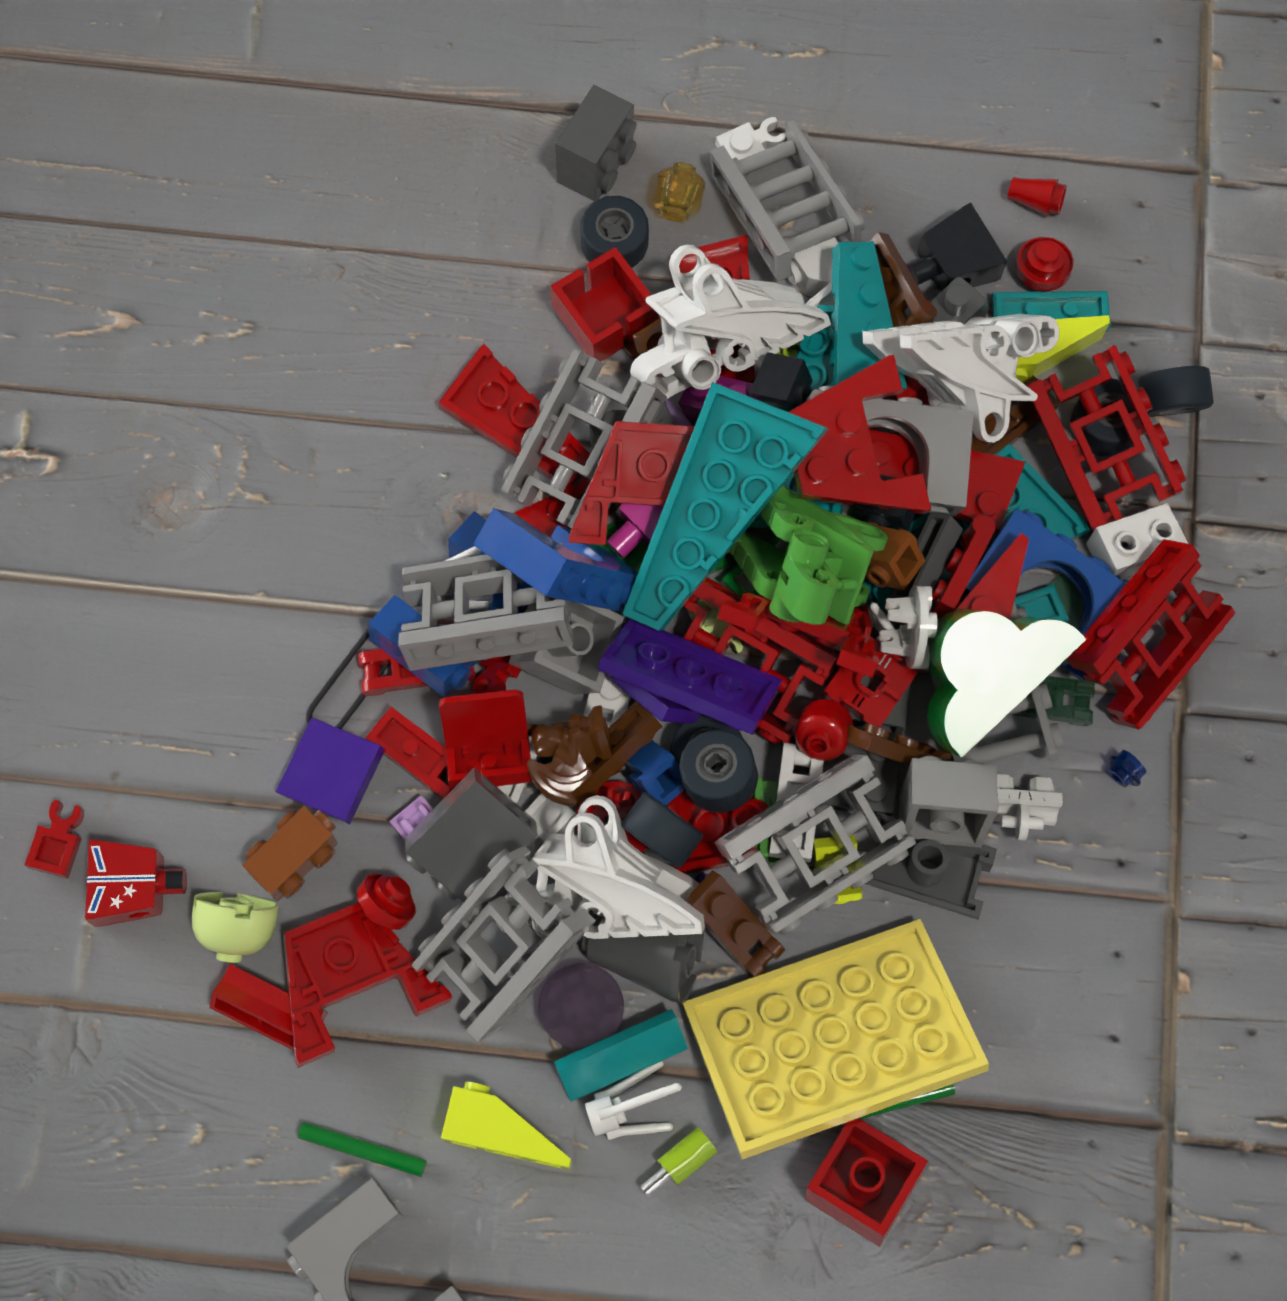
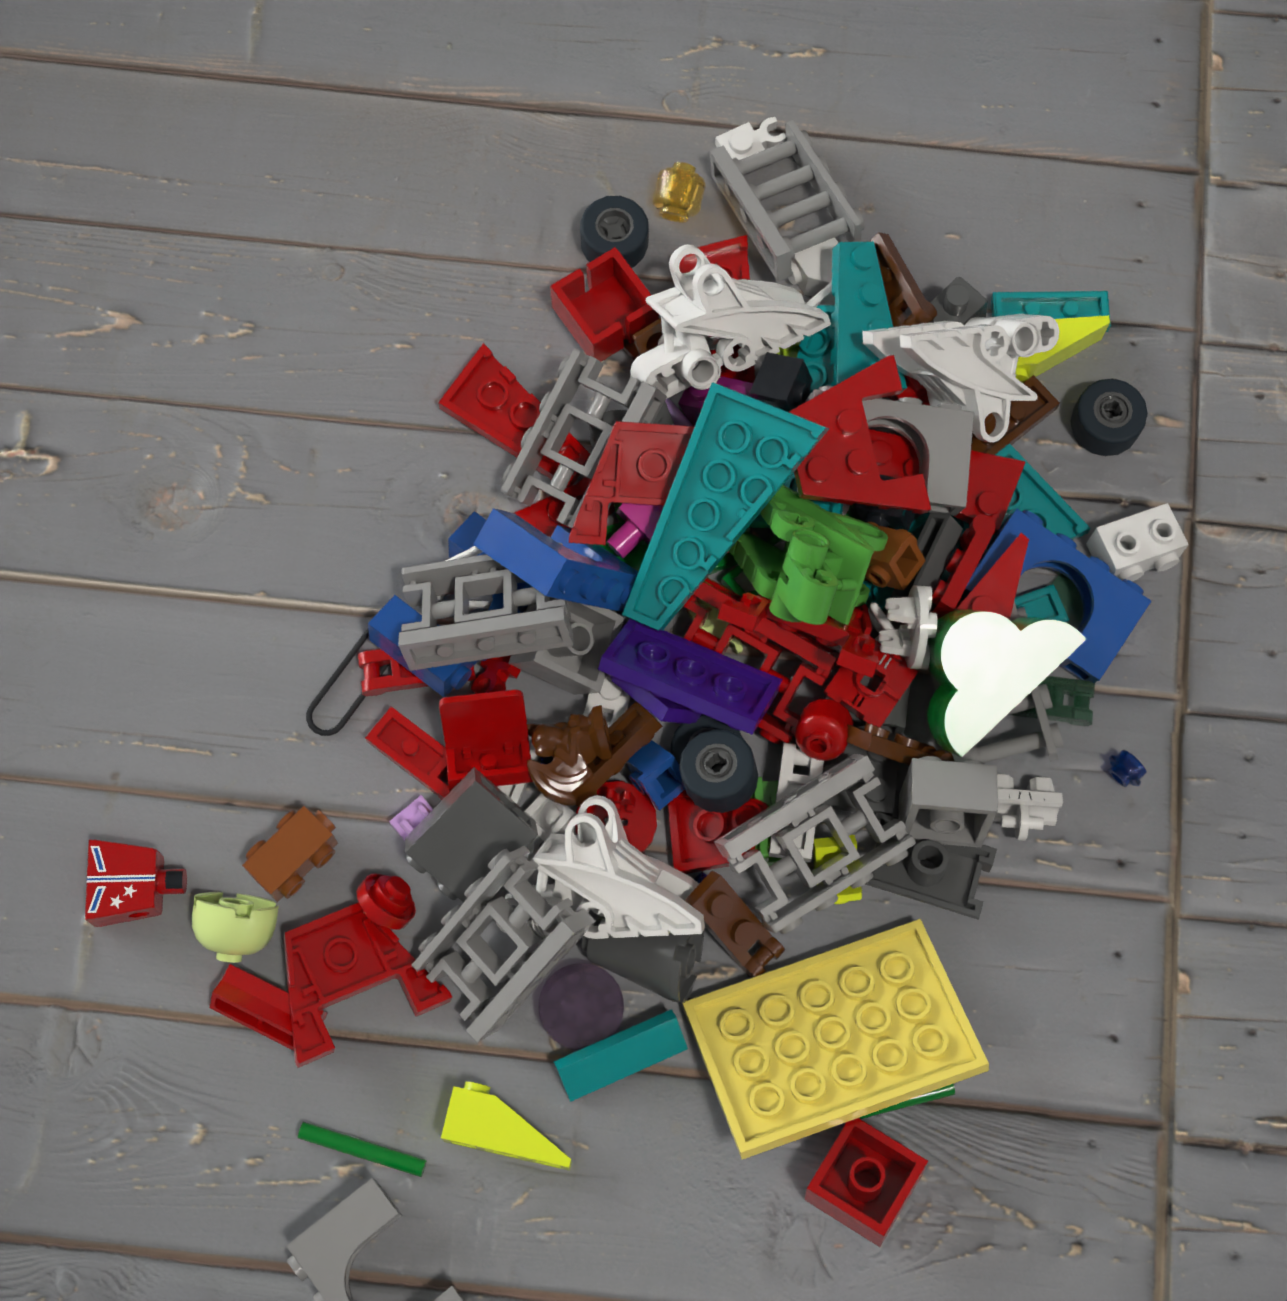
red plate [24,800,84,879] -> none
dark purple tile [276,717,386,824] -> none
dark grey brick [555,84,637,201] -> none
white plant [585,1061,682,1140] -> none
black wheel [621,792,703,868] -> none
lime piece [640,1127,718,1197] -> none
black torso [907,203,1007,292] -> none
red cone [1007,177,1067,217] -> none
red plate [1015,237,1074,292] -> none
red fence [1026,345,1186,533] -> none
red fence [1066,539,1235,730] -> none
black wheel [1138,366,1214,417] -> none

